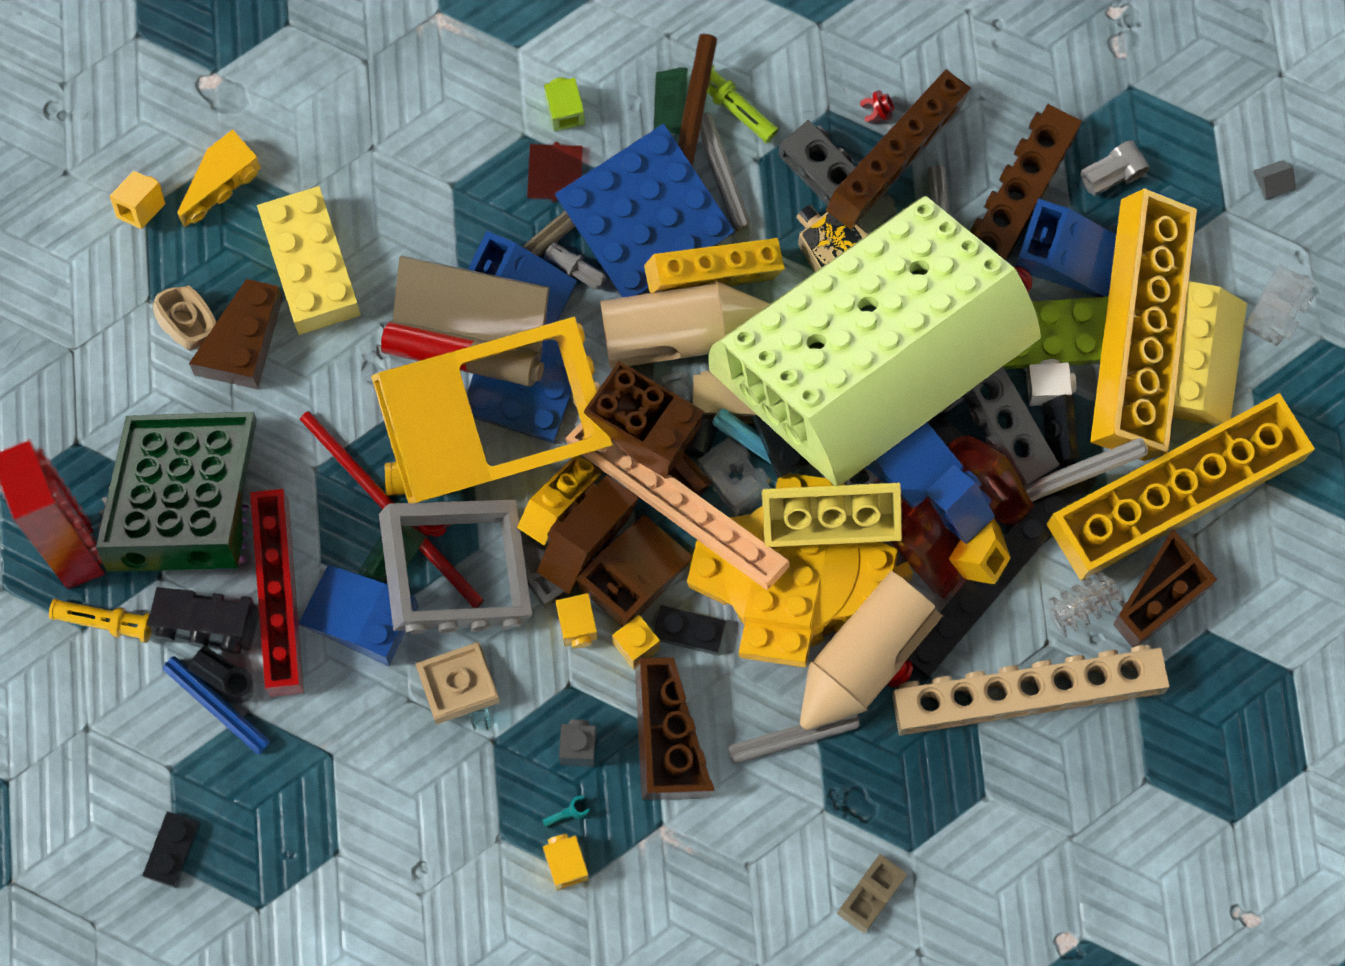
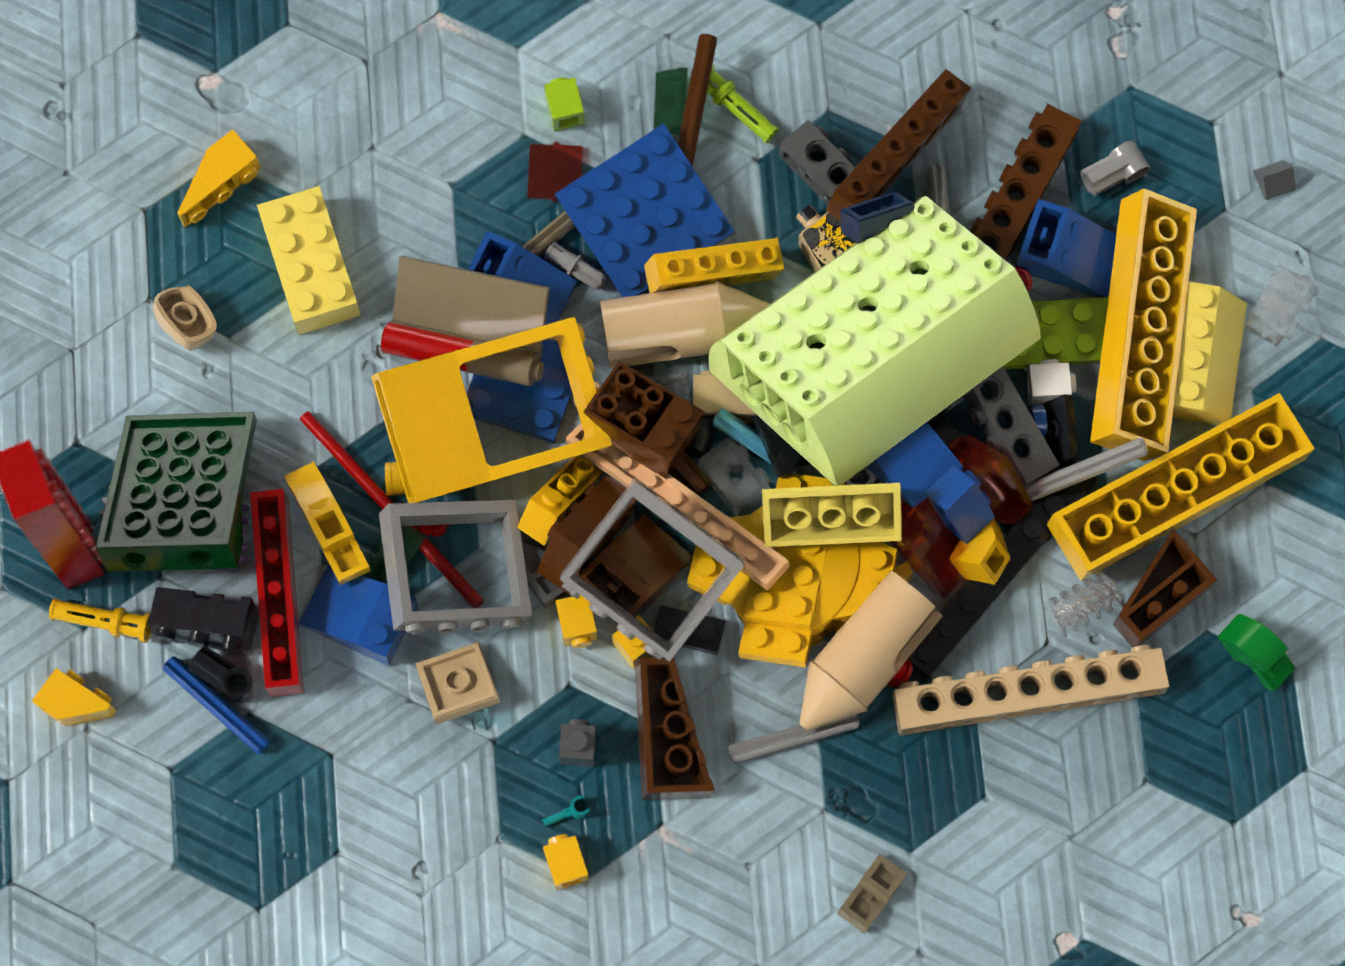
yellow brick [109,171,165,229] -> none
black plate [142,811,201,888] -> none
reddish brown wedge [189,279,283,389] -> none
light grey axle [699,112,750,231] -> none
red plate [860,90,895,124] -> none
none -> yellow slope [32,668,117,726]
none -> yellow slope [284,462,370,585]
none -> light grey window [560,478,745,662]
none -> dark blue slope [840,191,914,244]
none -> blue tile [1028,404,1047,437]
none -> green brick [1217,613,1296,692]

